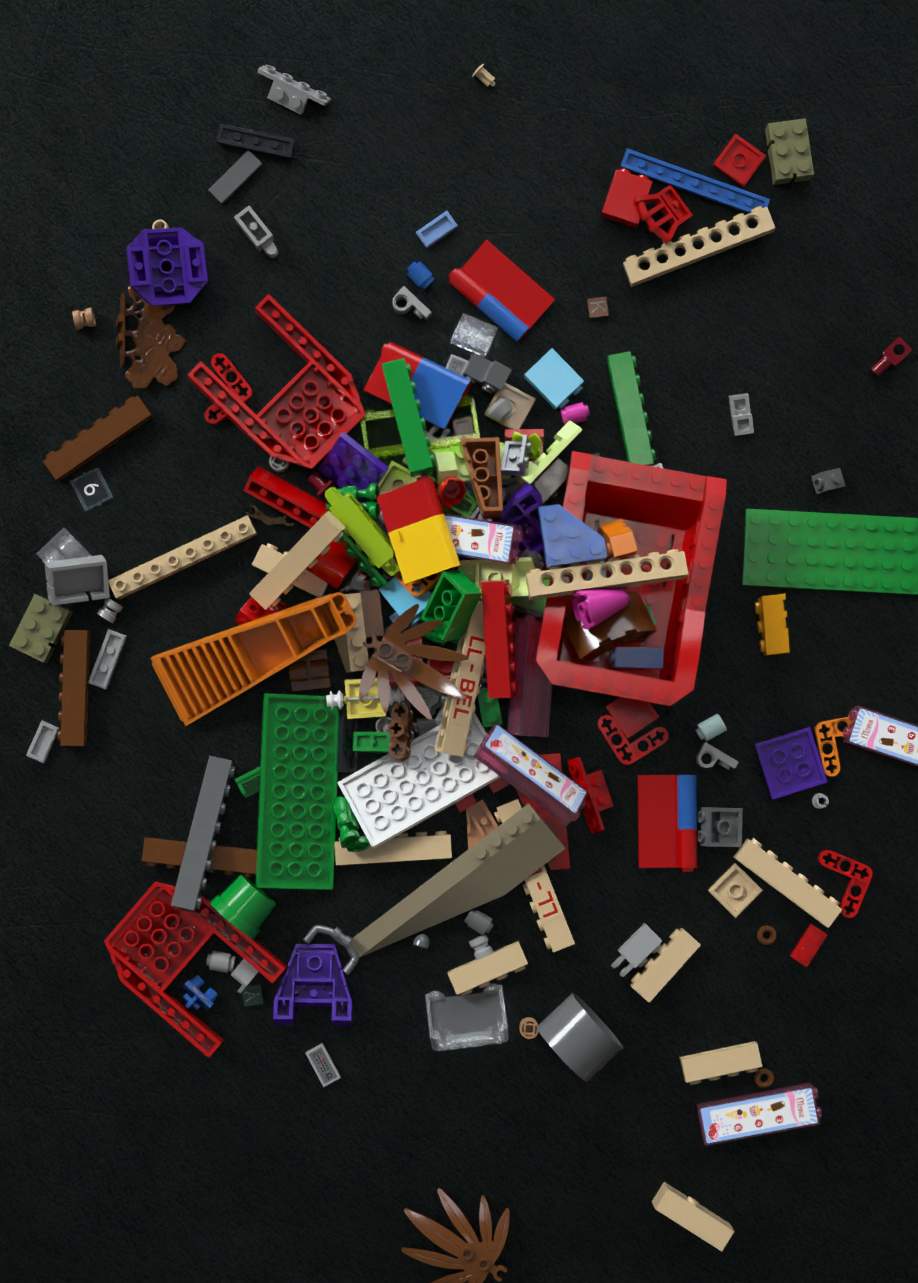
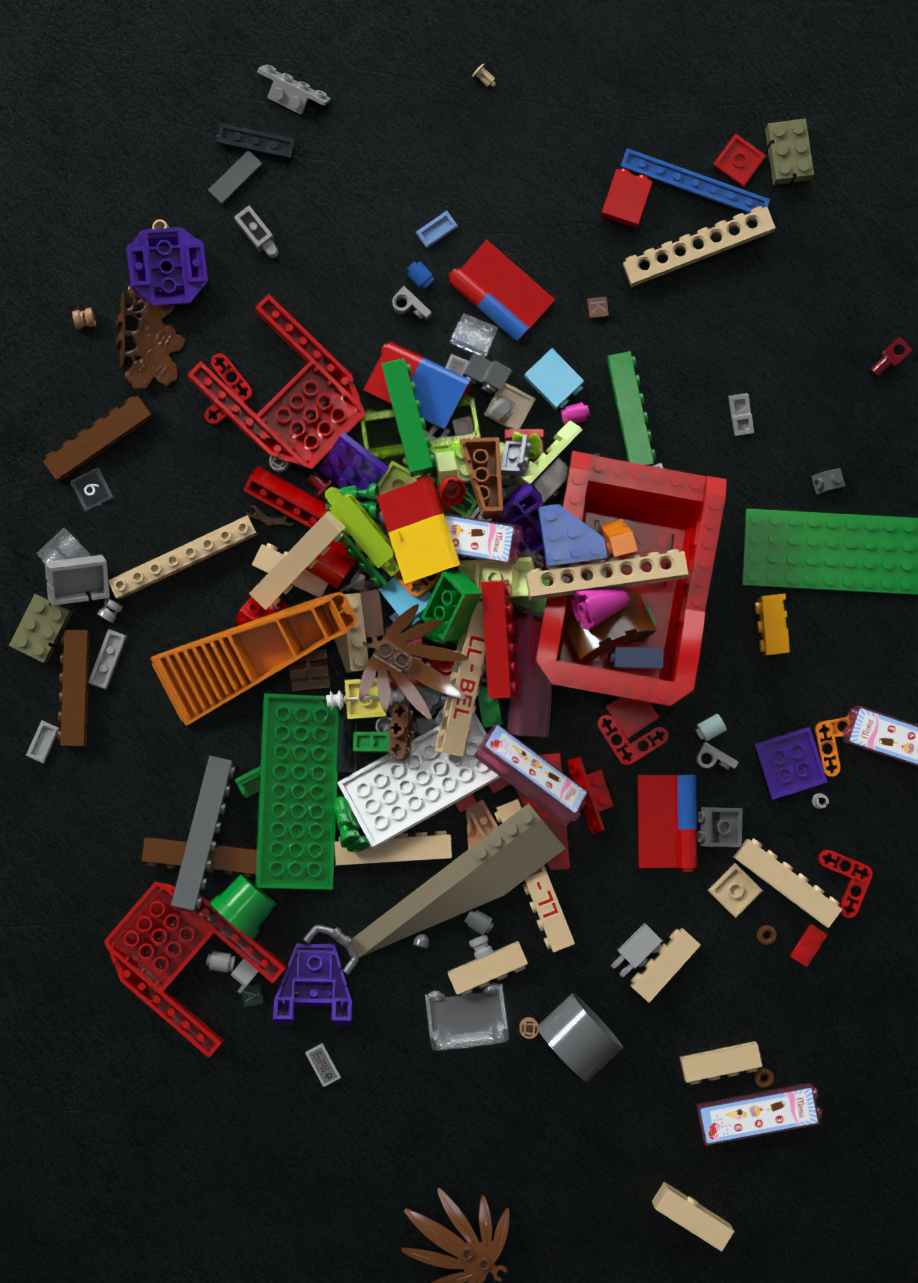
blue hips [182,975,218,1010] -> none
red plate [634,185,693,244] -> none

